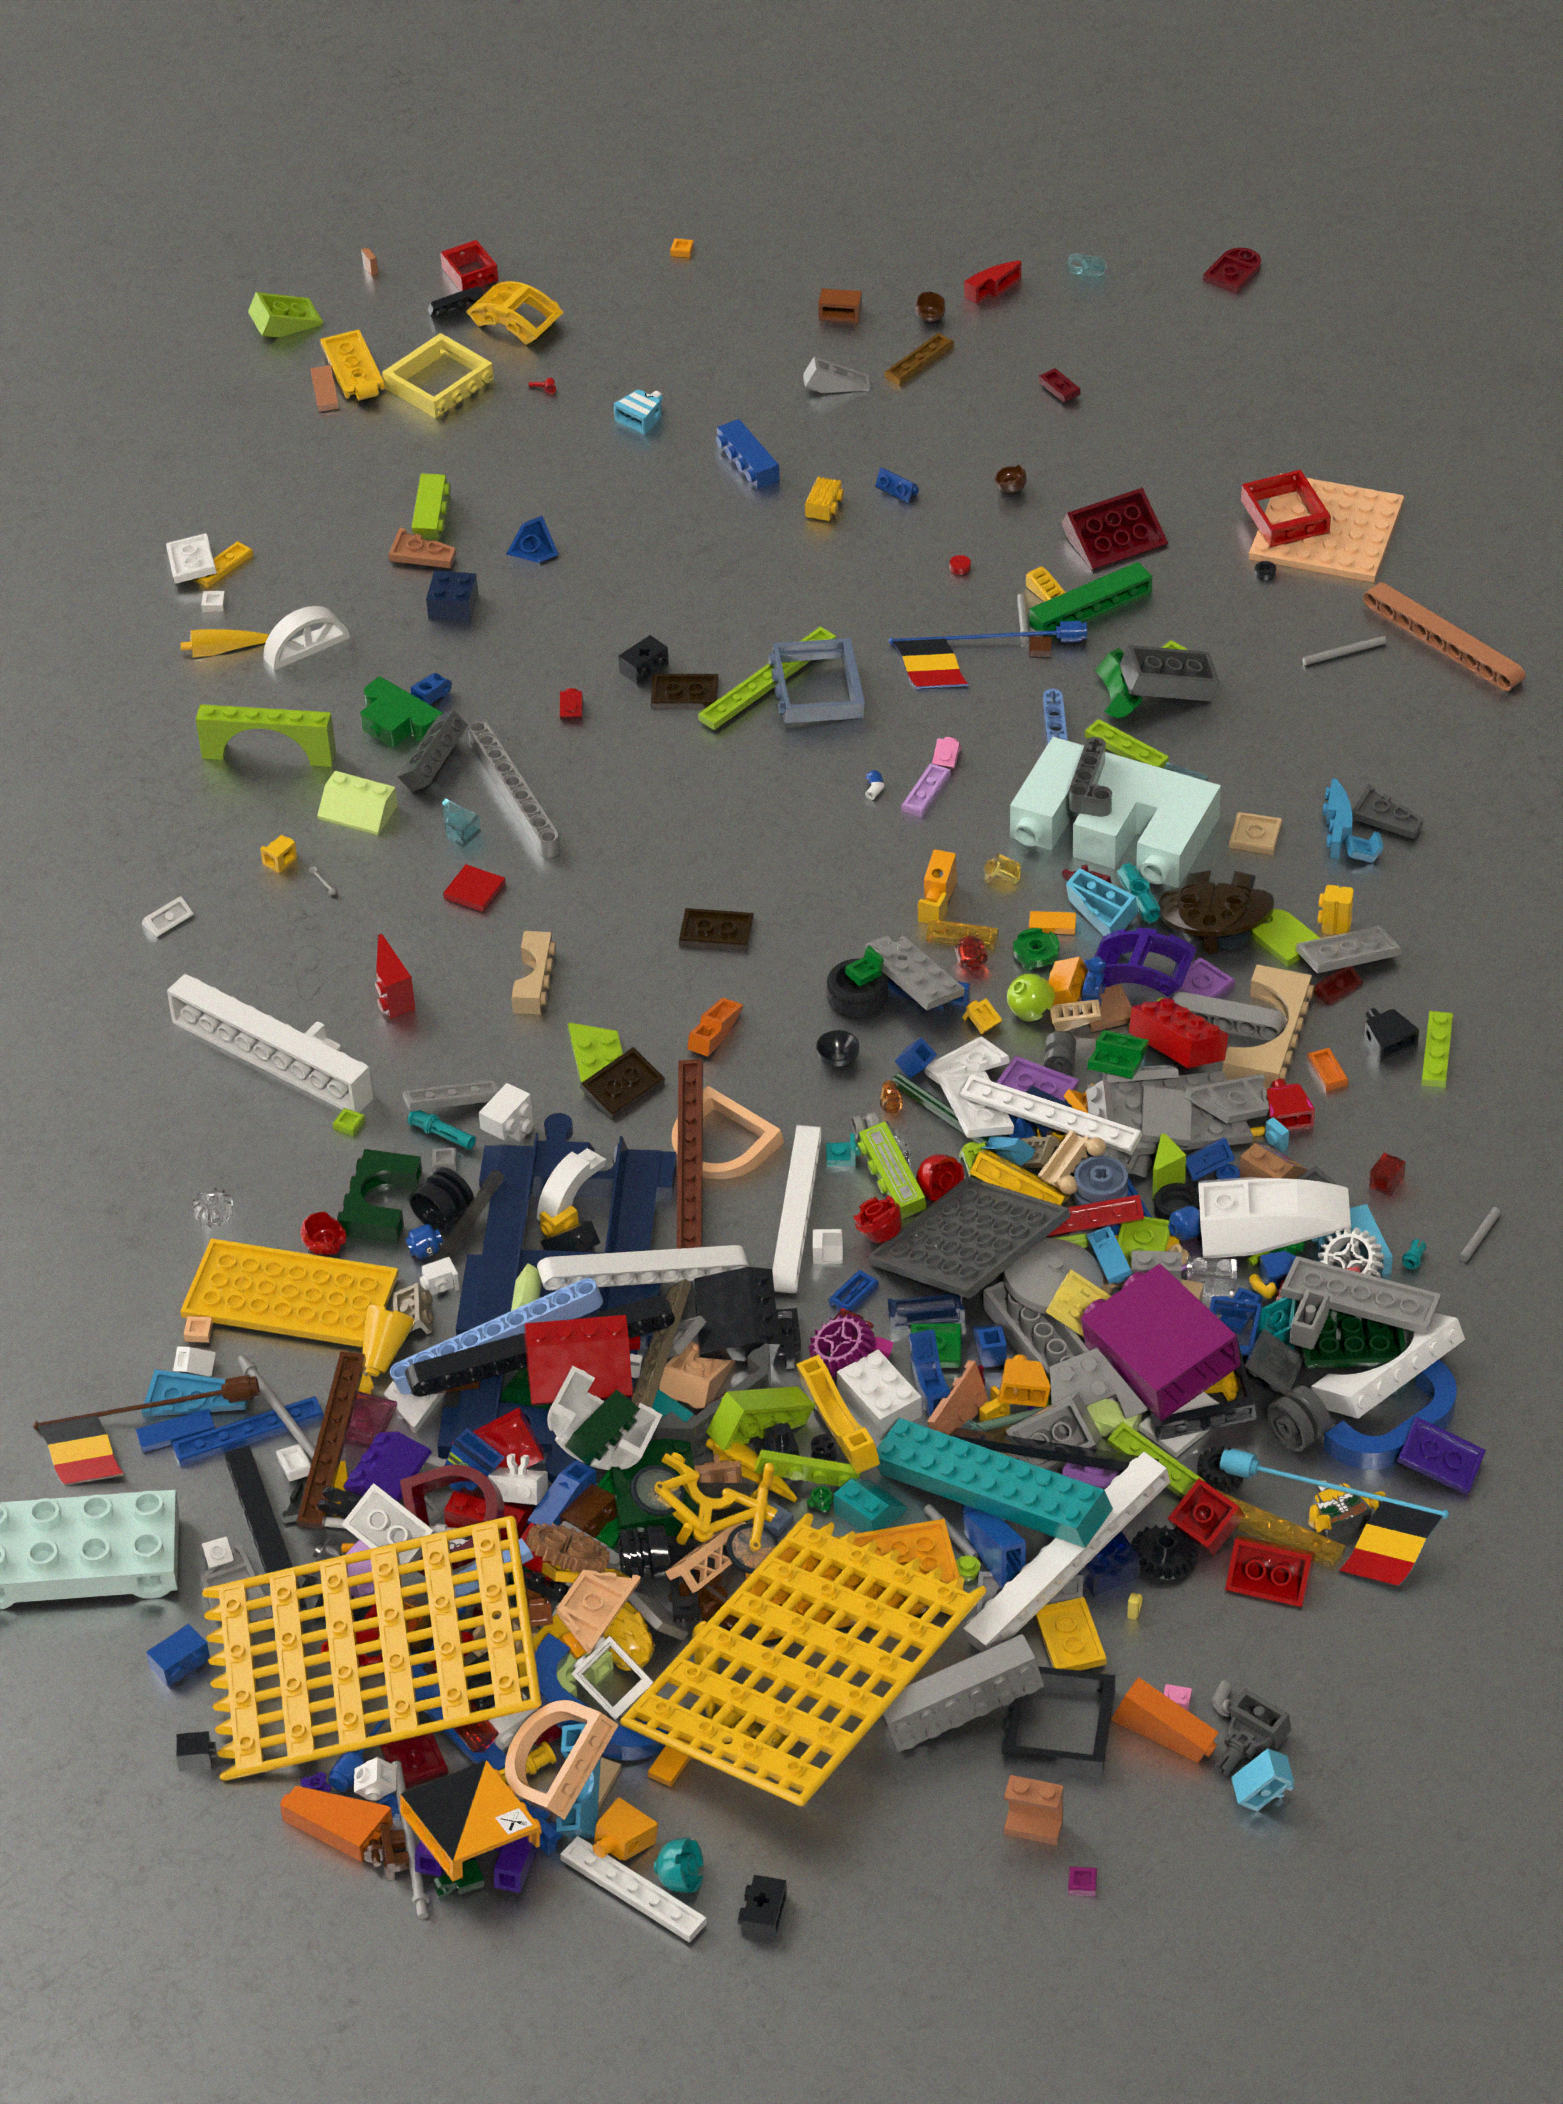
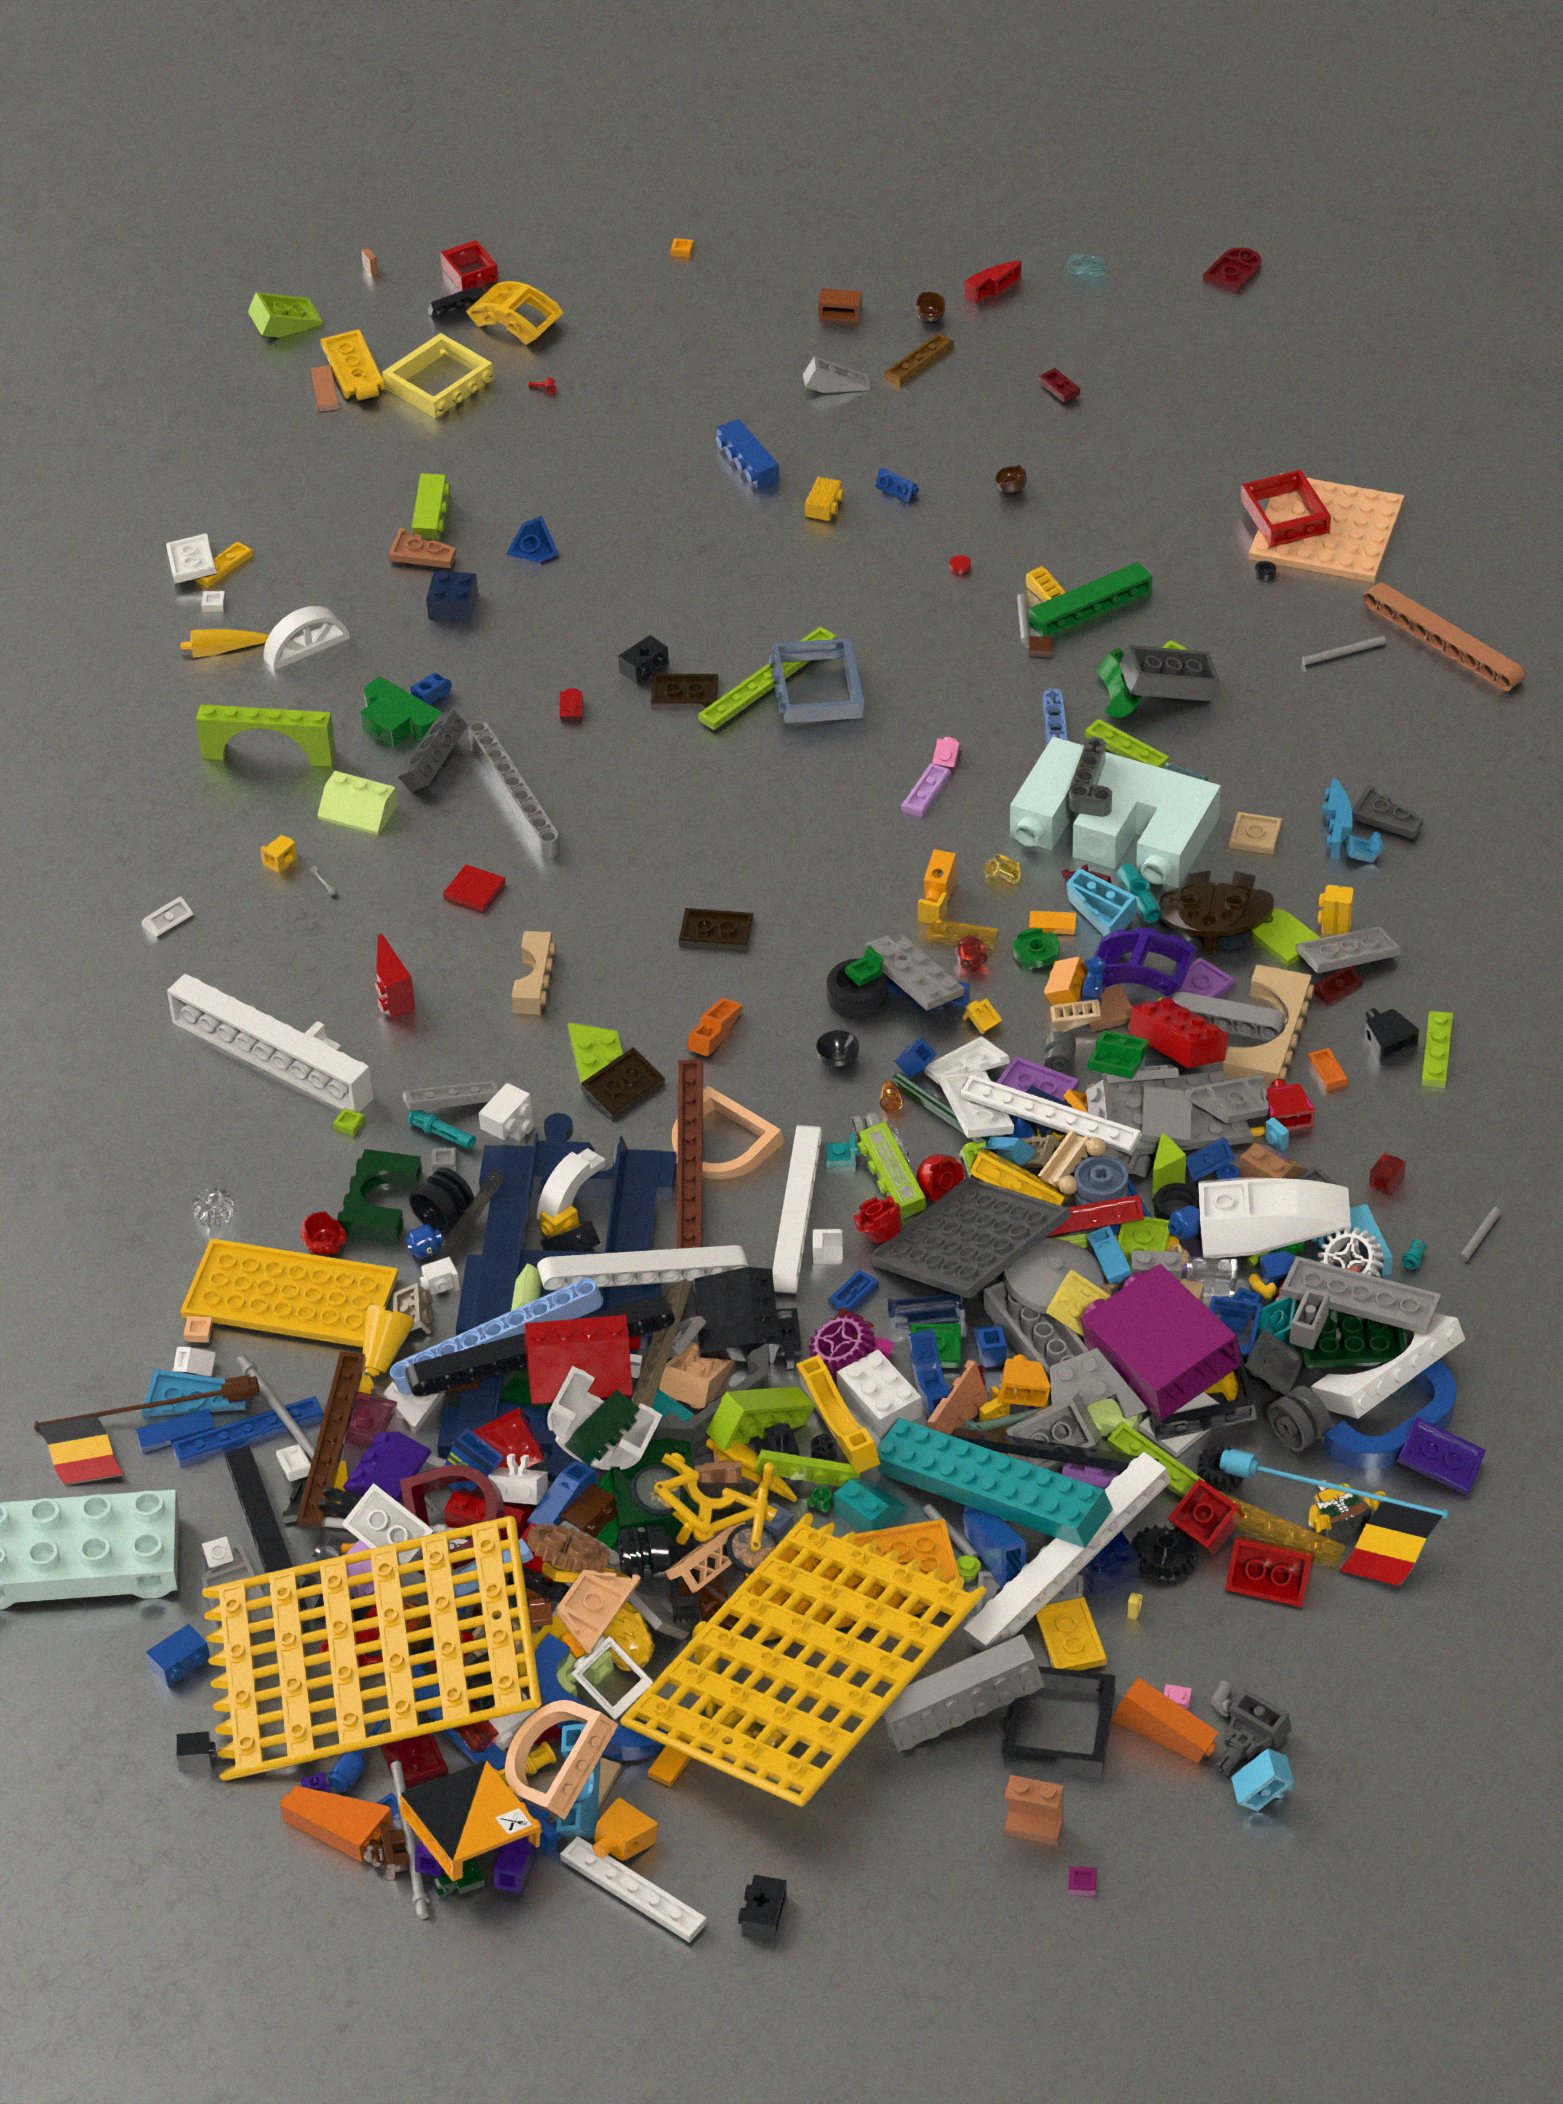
white brick [354,1757,397,1802] -> none
clear light blue slope [442,798,481,847] -> none
medium azure torso [613,390,663,435] -> none
teal cylinder [654,1838,704,1893] -> none
arm [865,770,885,800] -> none
flag [889,620,1087,689] -> none
lime cylinder [1007,974,1055,1022] -> none
dark red slope [1061,487,1168,571] -> none

